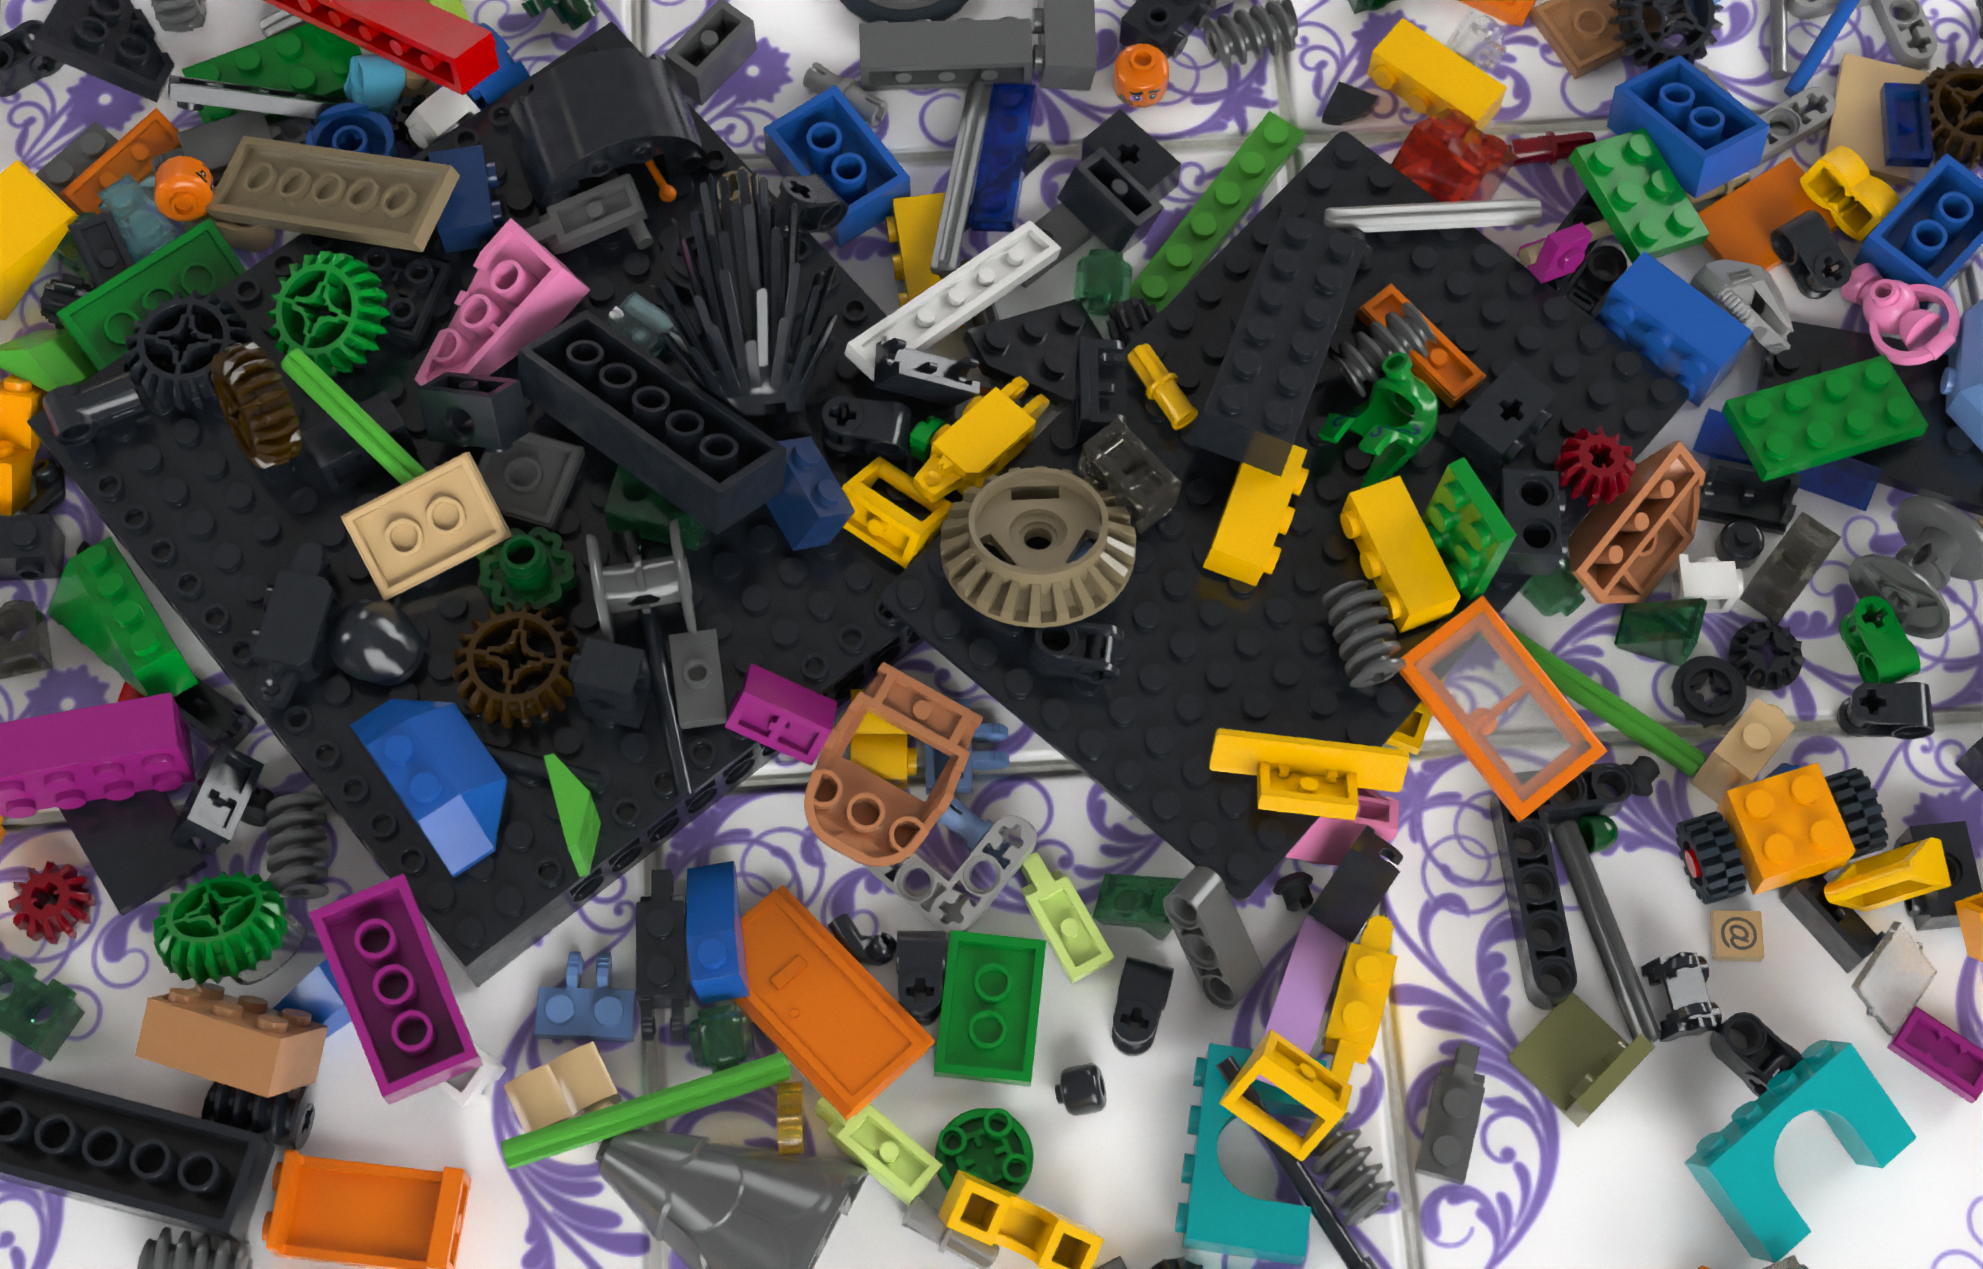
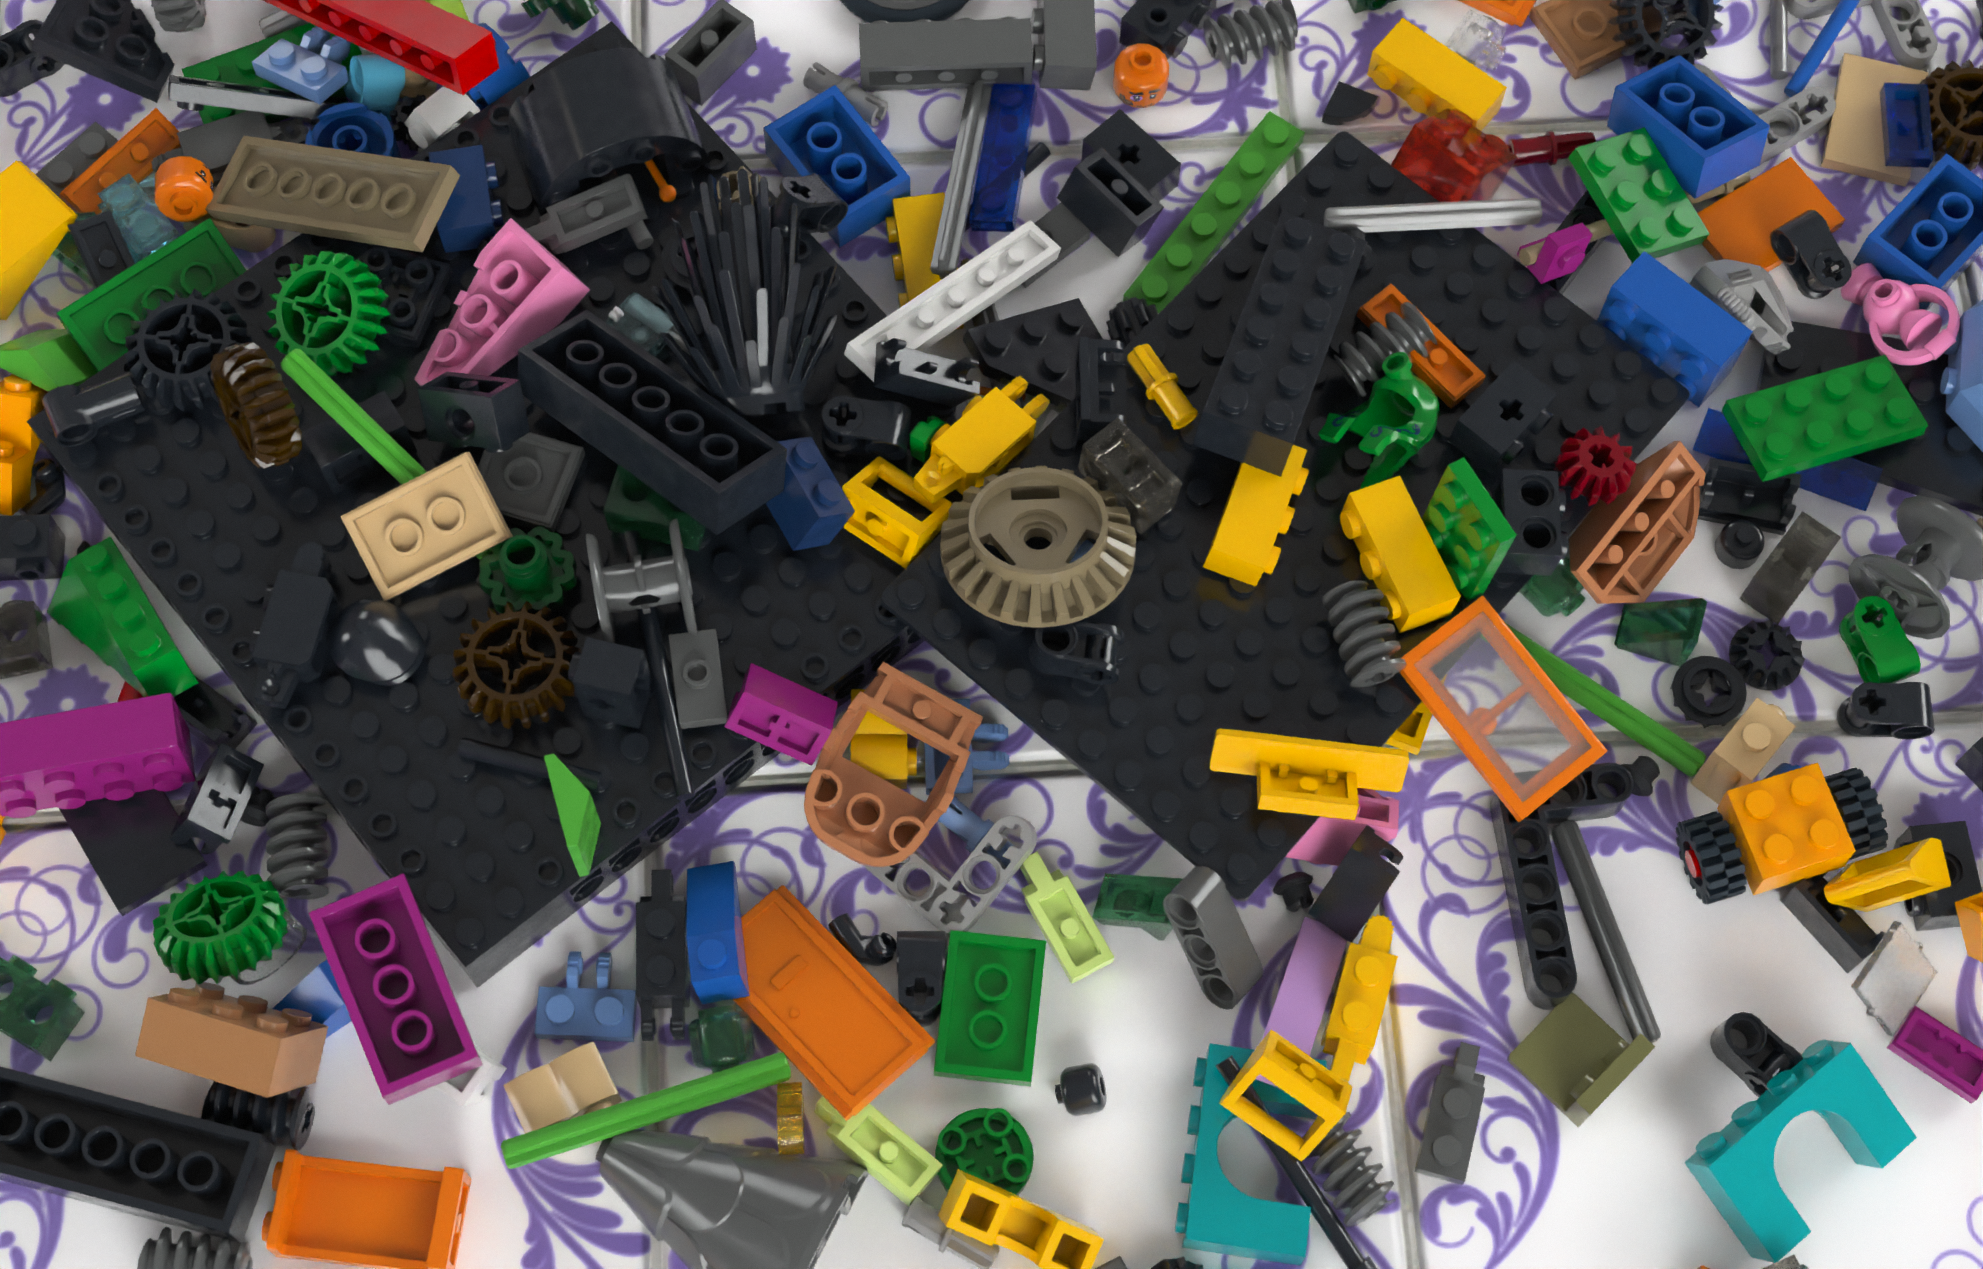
dark red gear [8,860,96,945] -> none
black gear [40,274,95,329] -> none
blue wedge [350,699,508,878] -> none
clear green head [1073,249,1133,317] -> none
black piece [1111,956,1174,1056] -> none
black piece [1560,245,1627,320] -> none
dark green hinge [1578,814,1618,854] -> none
black piece [1640,952,1722,1042] -> none
white brick [1668,554,1744,614] -> none
tan tile [1709,910,1765,962] -> none
yellow brick [1800,145,1900,241] -> none
none -> medium blue hinge [252,26,351,104]

